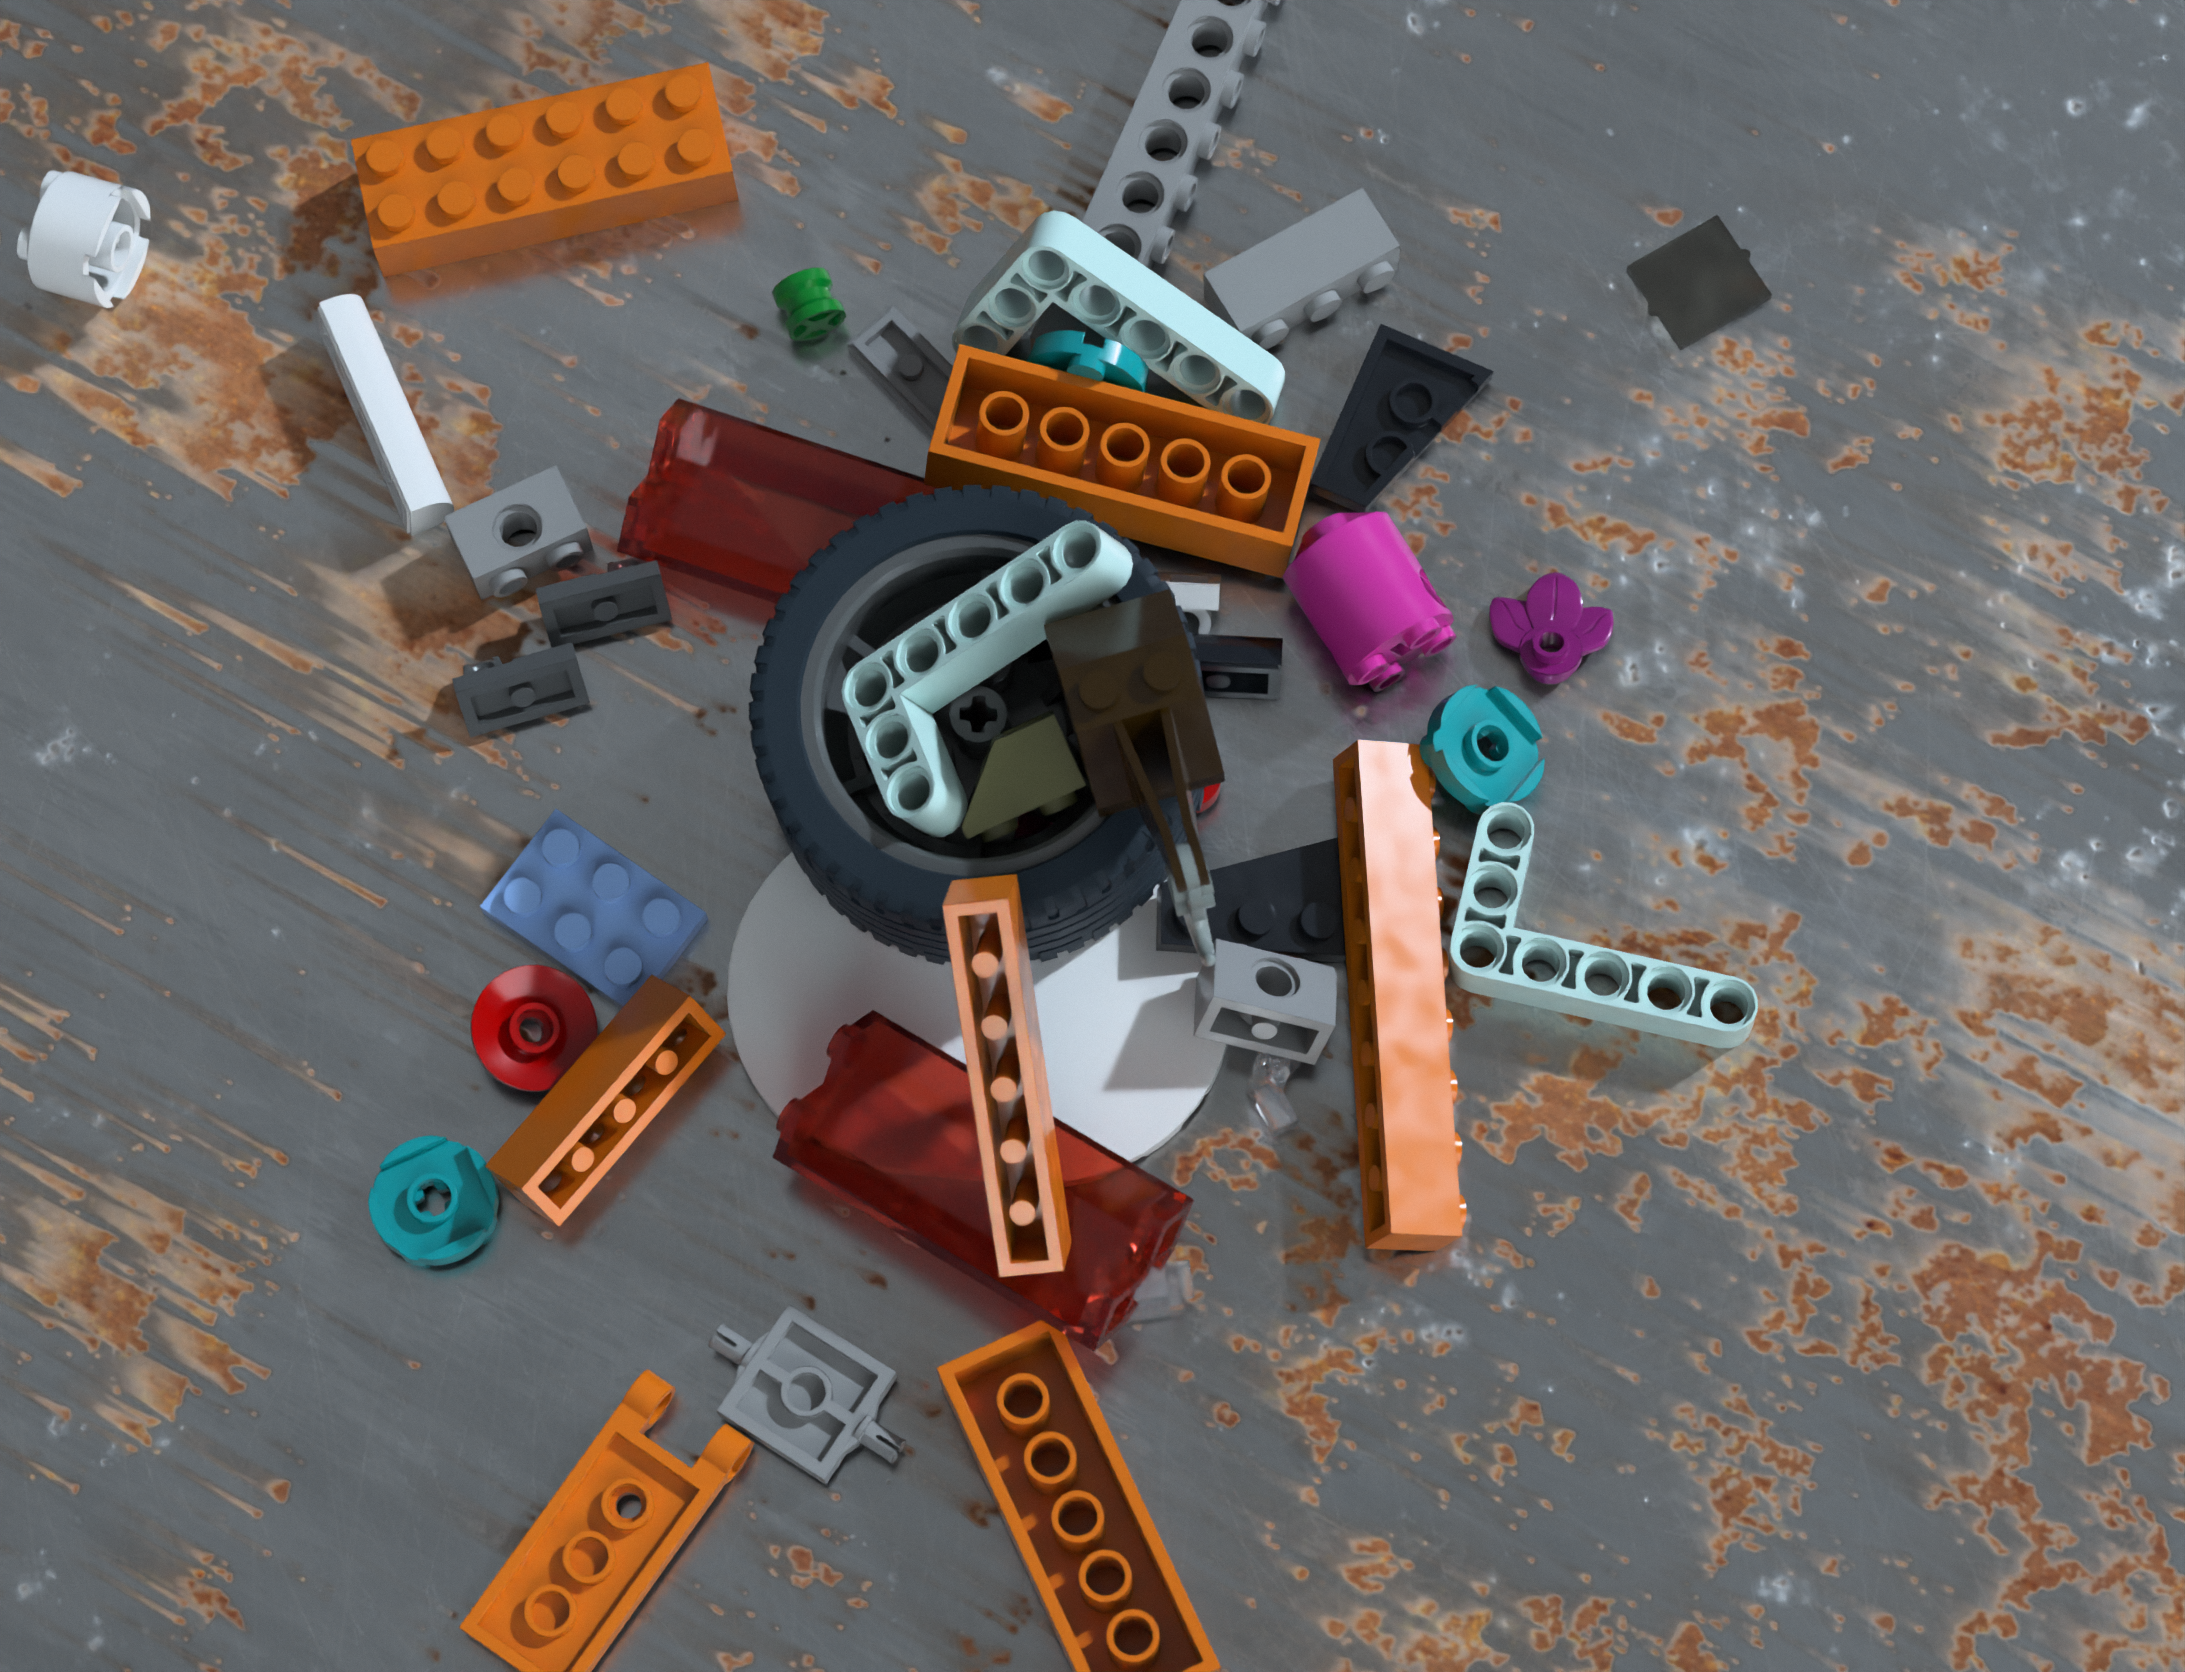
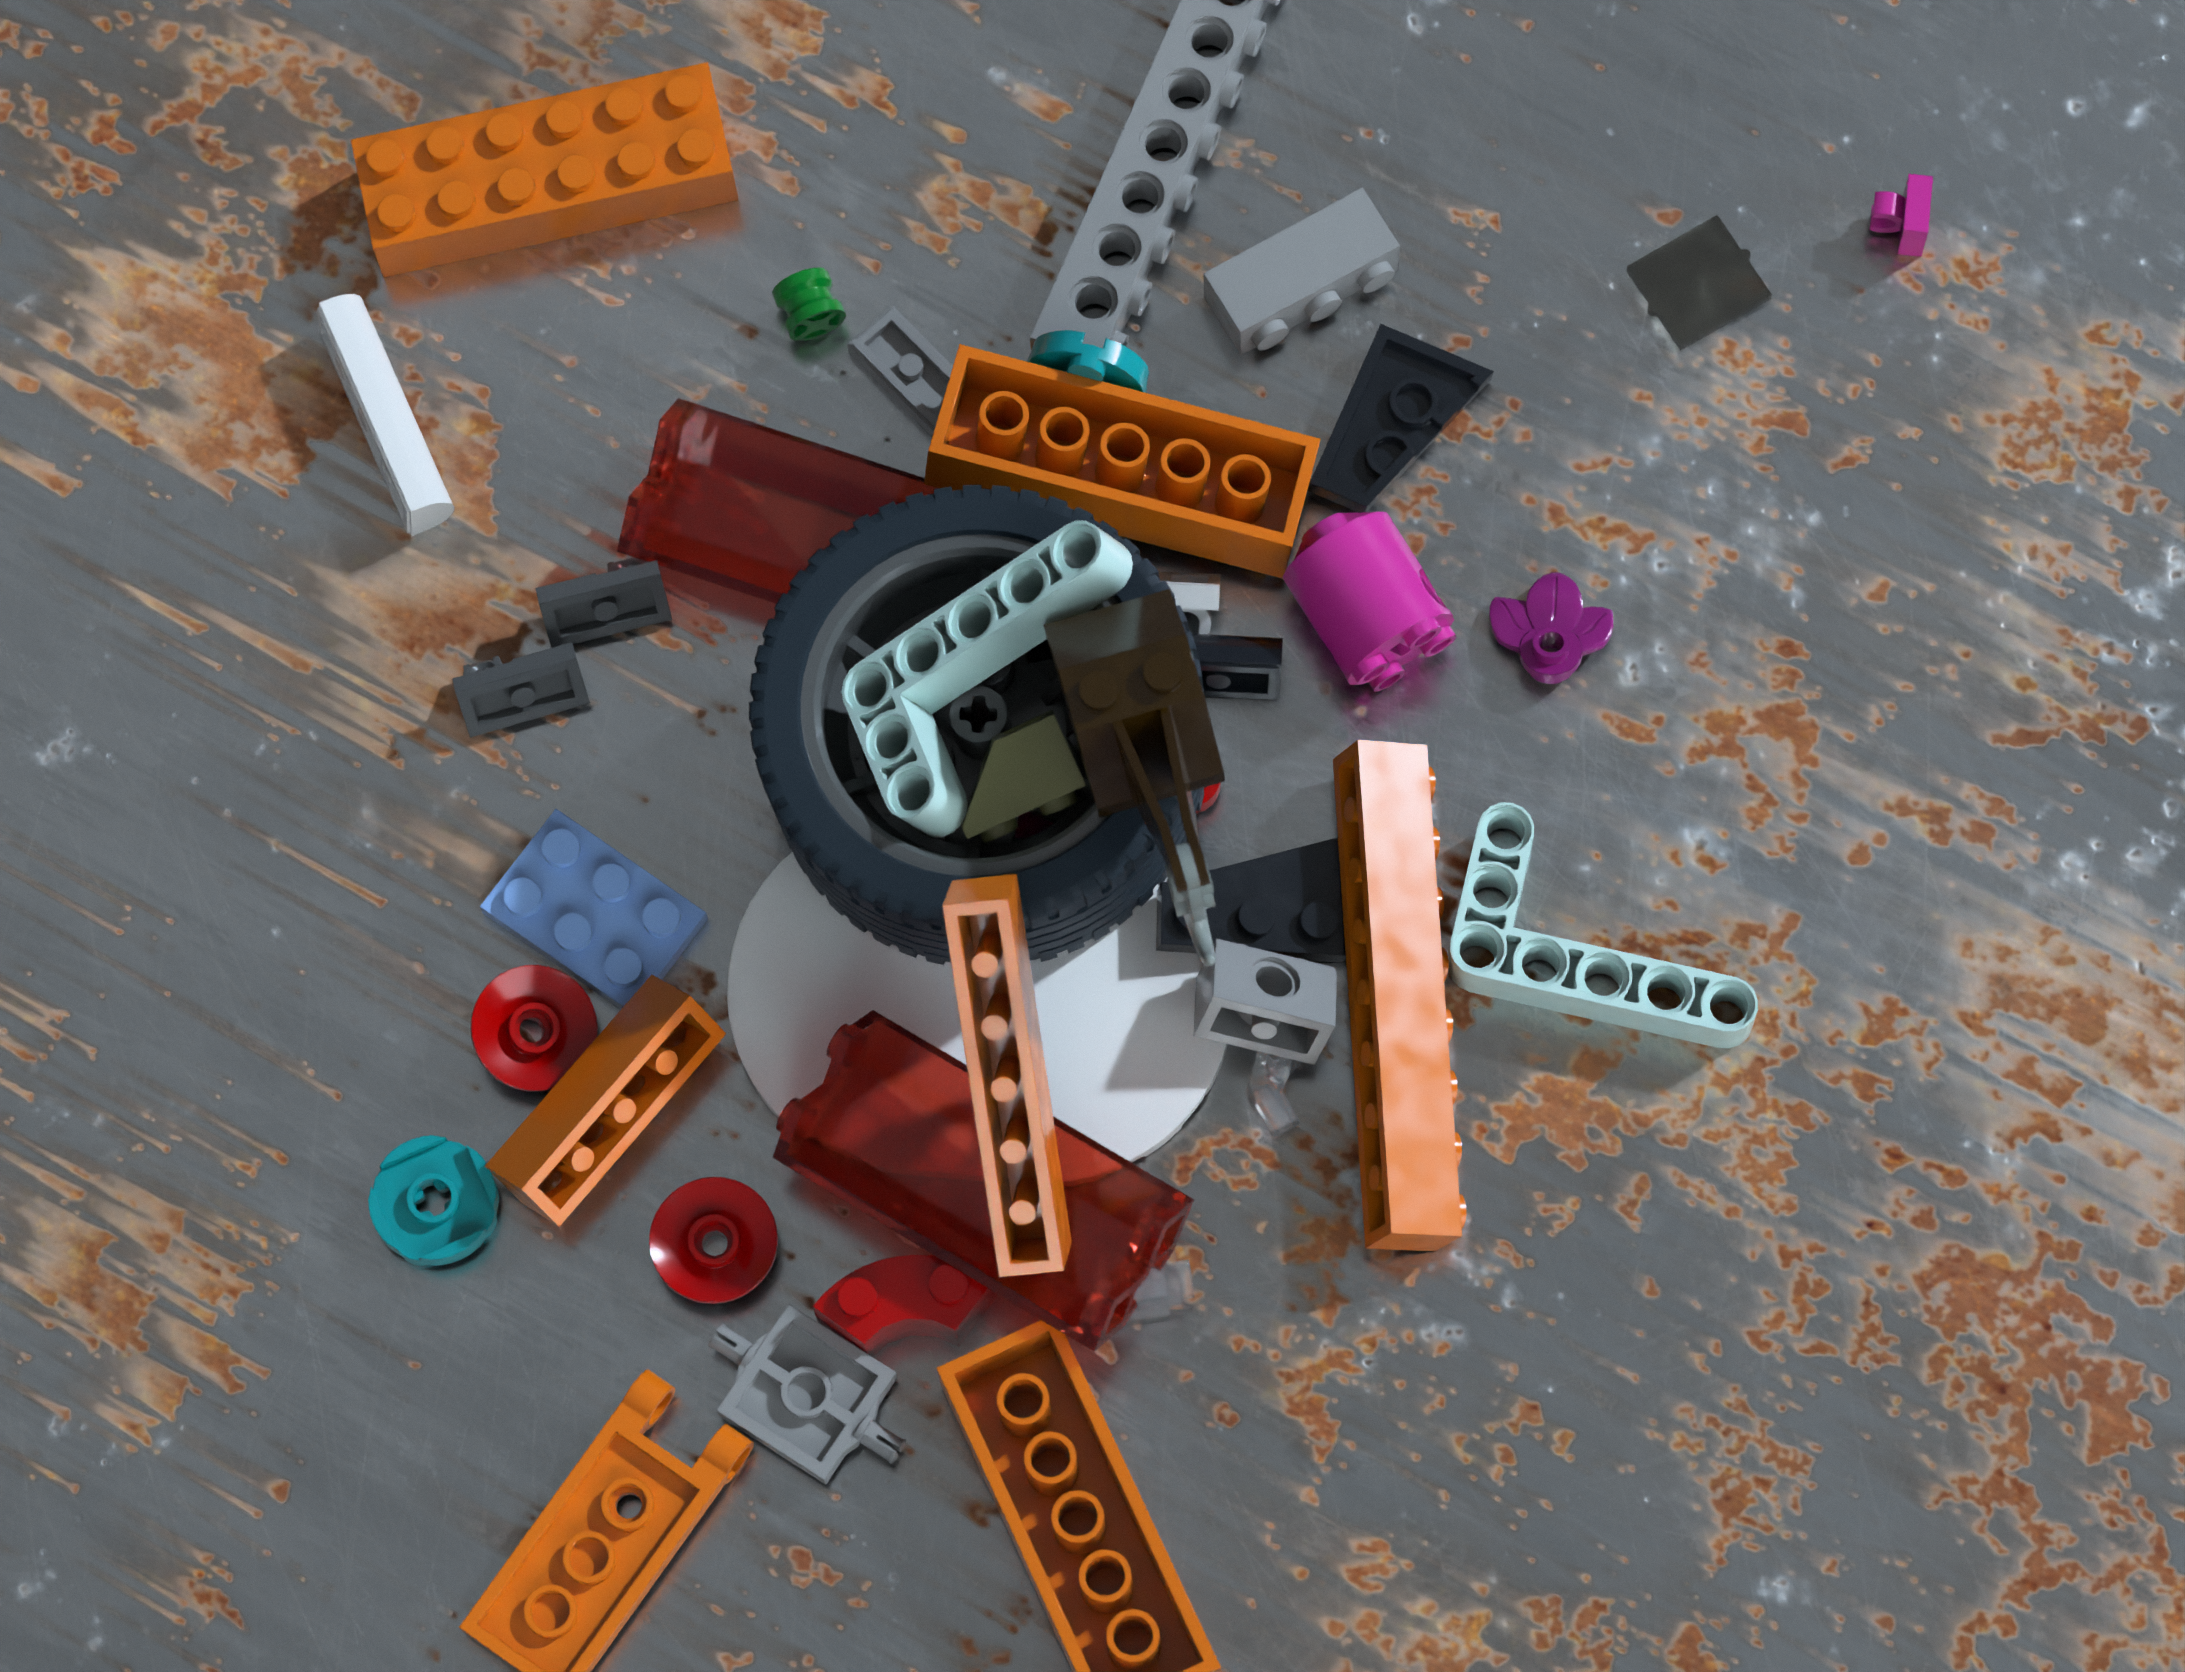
white brick [17,170,150,308] -> none
light grey brick [443,465,593,600] -> none
light aqua beam [952,211,1285,424] -> none
teal plate [1419,684,1545,814] -> none
none -> red dish [649,1177,778,1304]
none -> red brick [813,1254,998,1357]
none -> dark pink tile [1869,174,1933,257]

